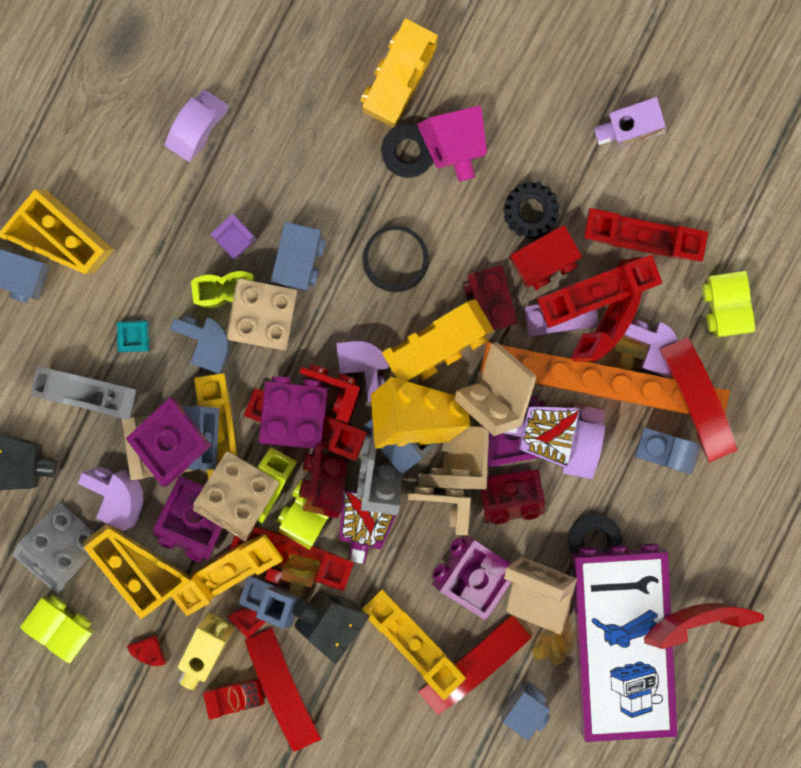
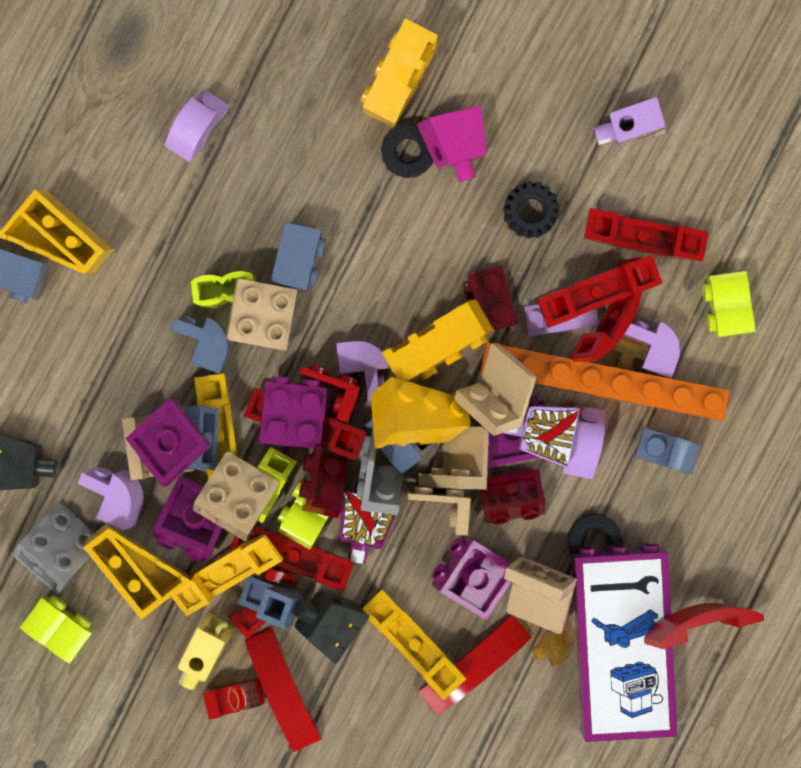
light grey arch [30,366,136,420] -> none
teal tile [117,321,150,353] -> none
red tile [127,635,167,666] -> none
medium lavender panel [210,214,256,260] -> none
clear yellow tile [281,554,320,595] -> none
black tyre [363,226,429,293] -> none
sand blue brick [499,682,550,741] -> none
red brick [509,225,582,290] -> none
red slope [659,337,738,463] -> none

